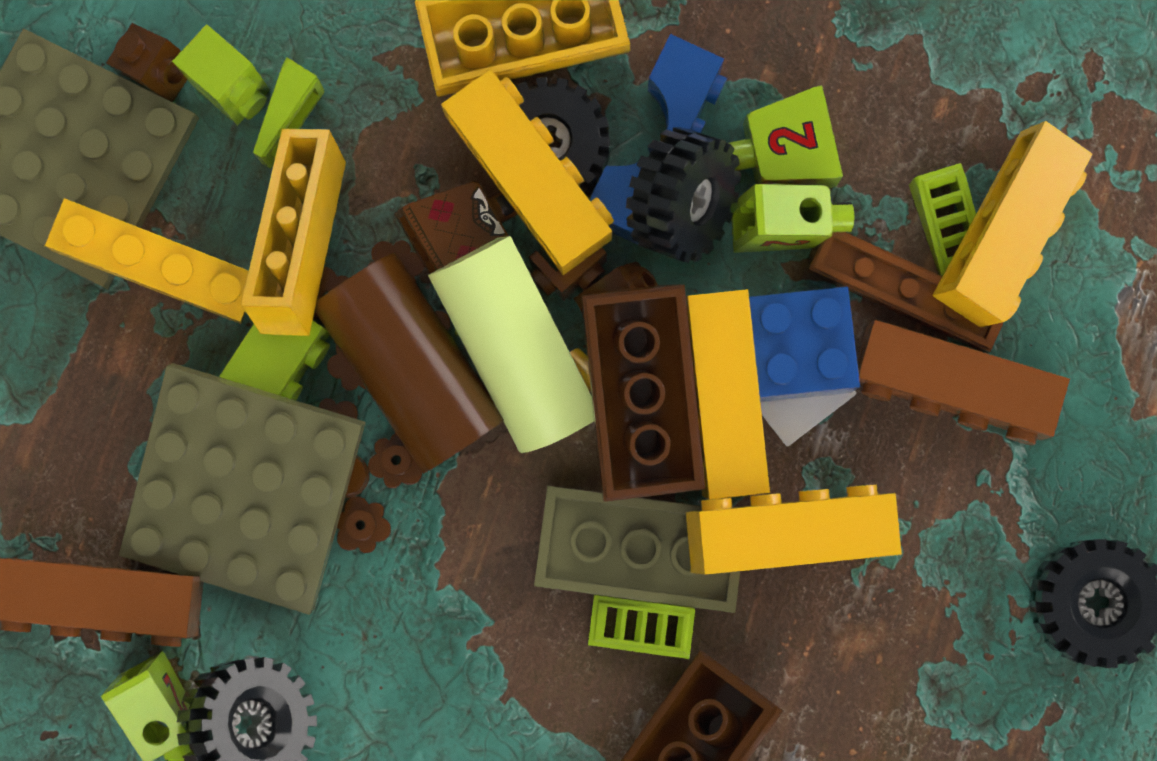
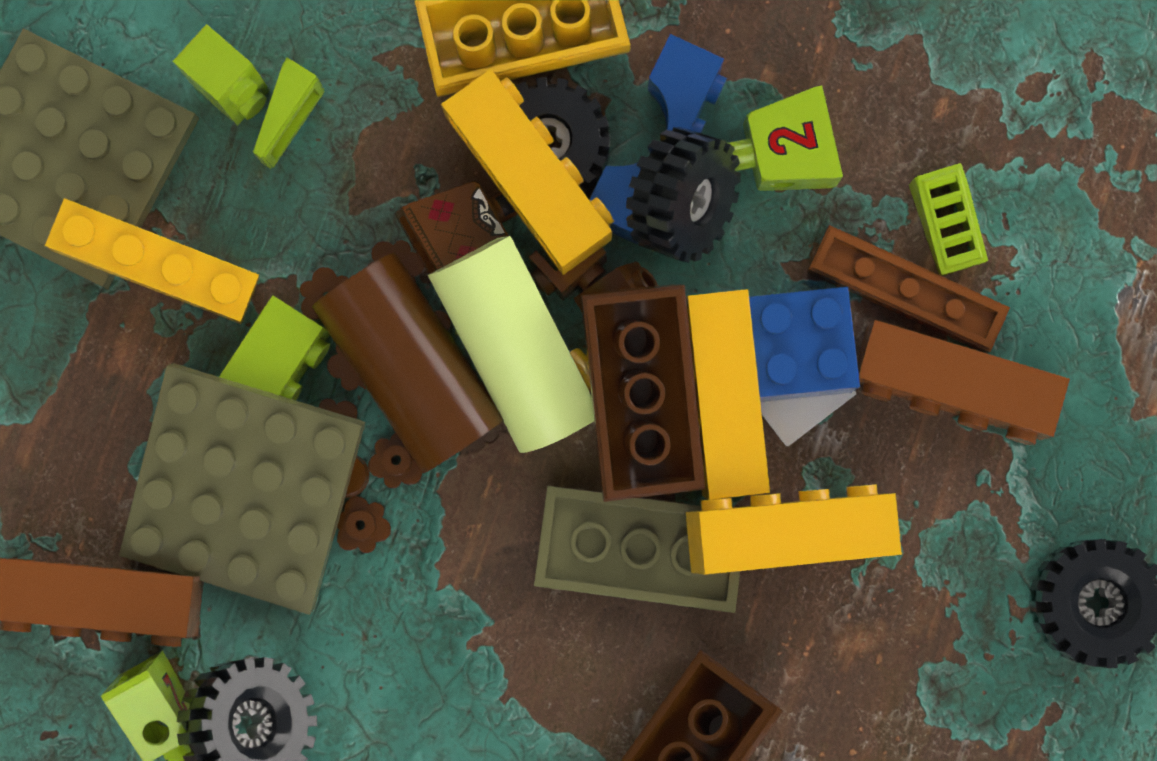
reddish brown bracket [106,23,187,102] -> none
yellow brick [241,129,346,336] -> none
lime slope [588,595,695,659] -> none
lime torso [731,184,854,253] -> none
yellow brick [932,121,1092,327] -> none

